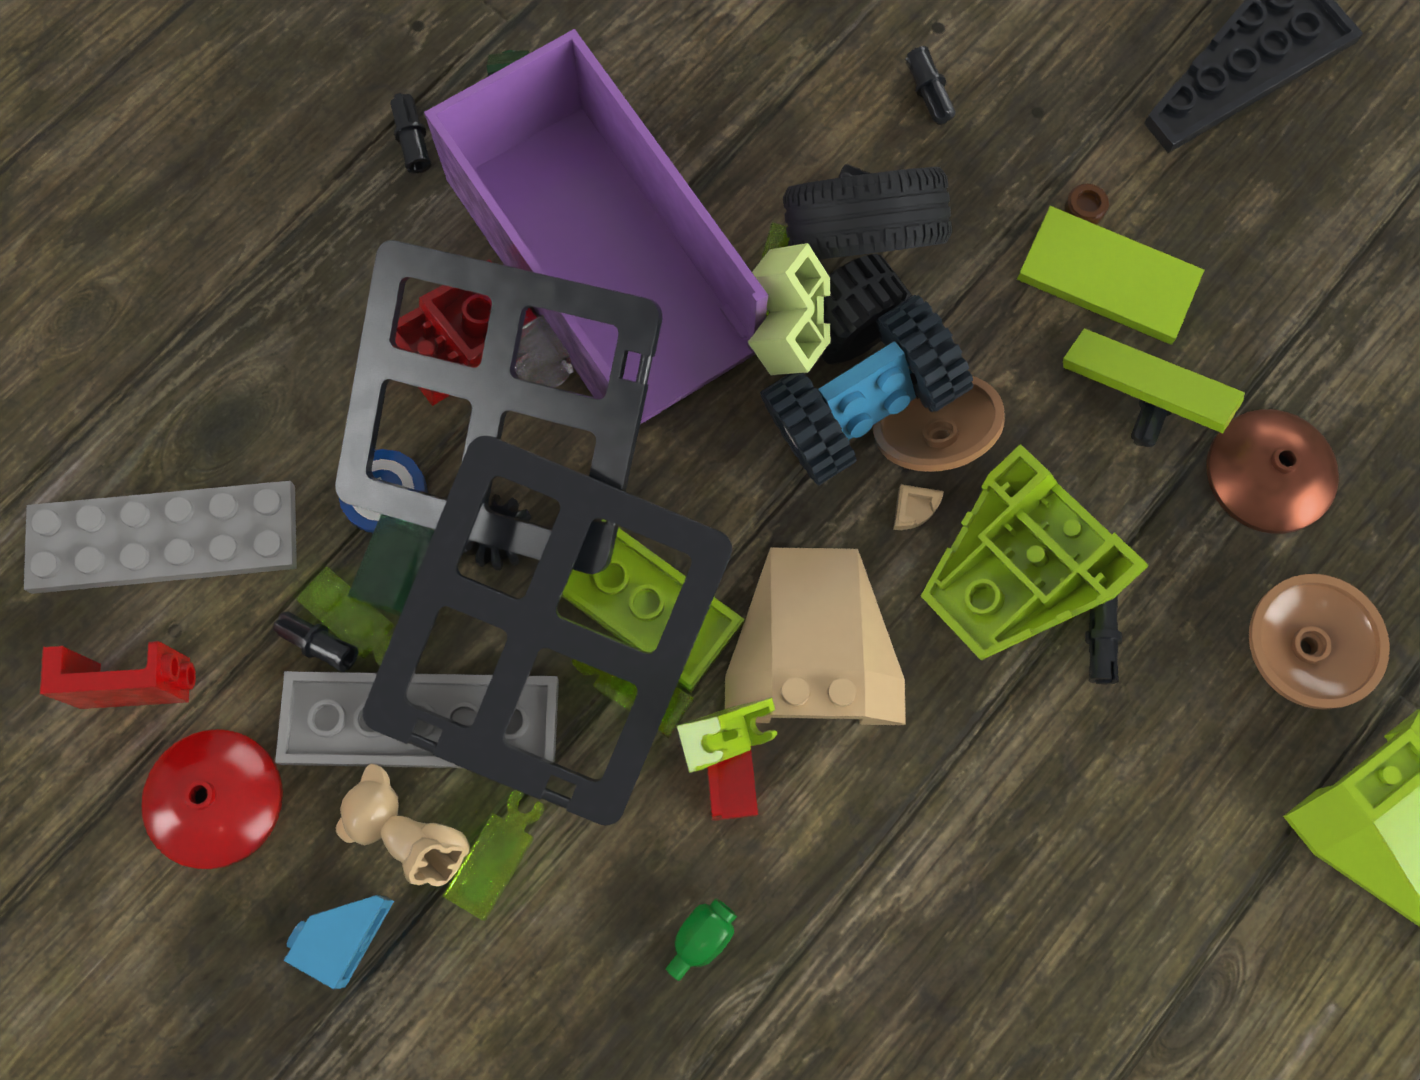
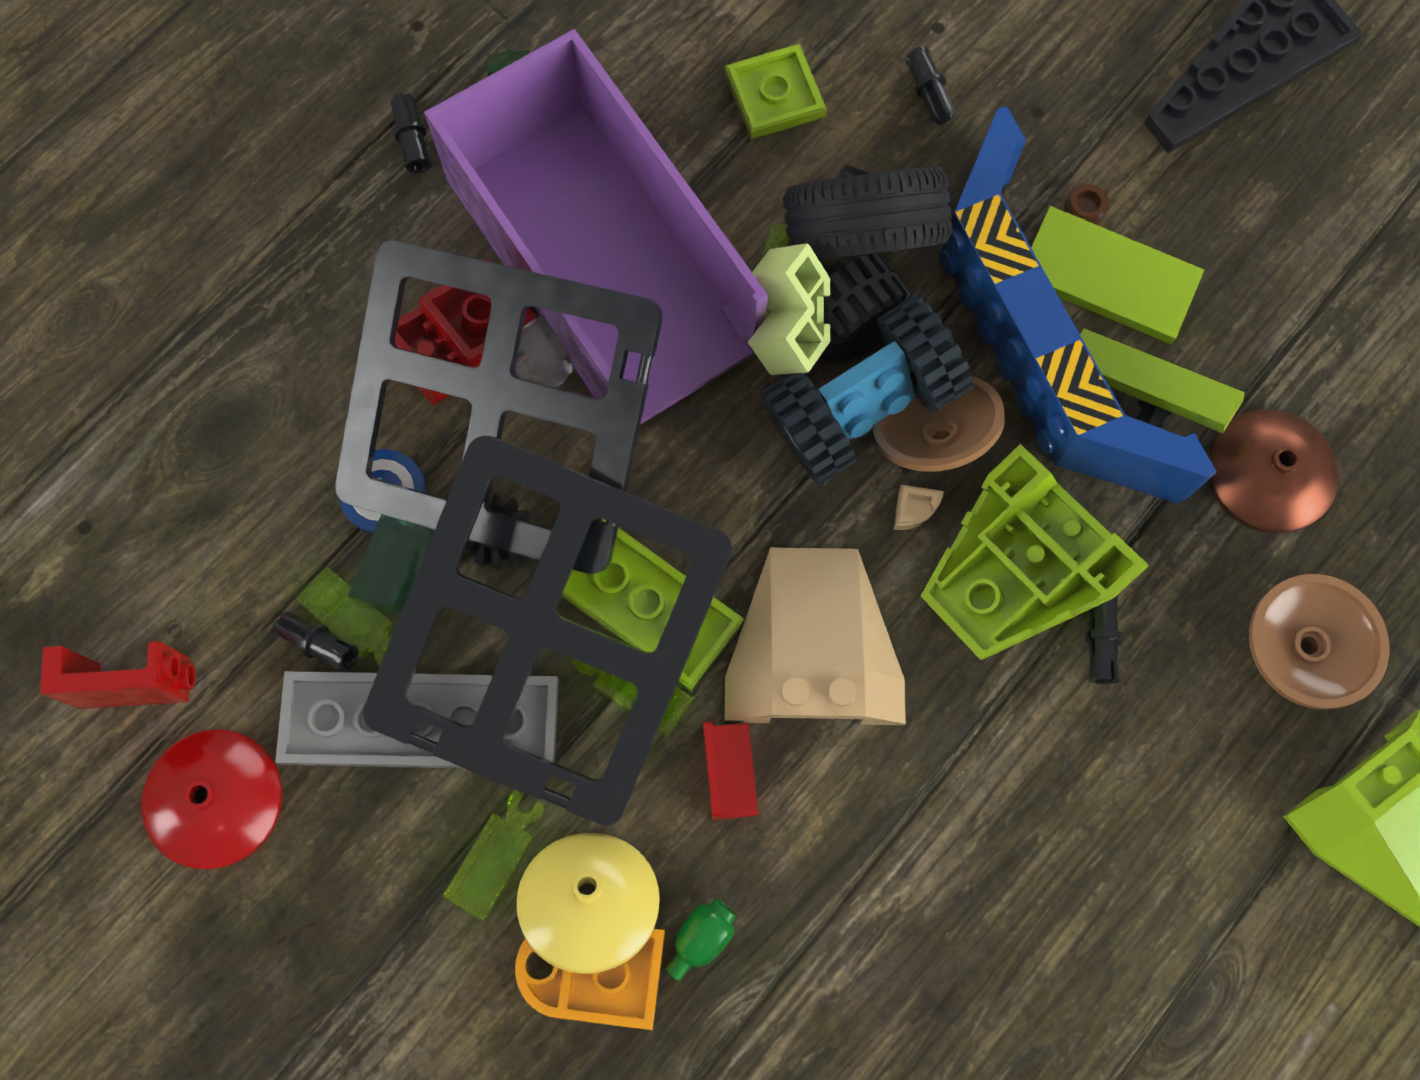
light grey plate [24,481,297,594] -> none
dark azure slope [284,895,394,989] -> none
tan animal [336,764,470,886] -> none
lime hinge [677,698,777,773] -> none
none -> light orange plate [515,929,665,1030]
none -> light yellow dish [517,832,660,974]
none -> lime tile [725,44,827,140]
none -> blue slope [940,106,1217,504]

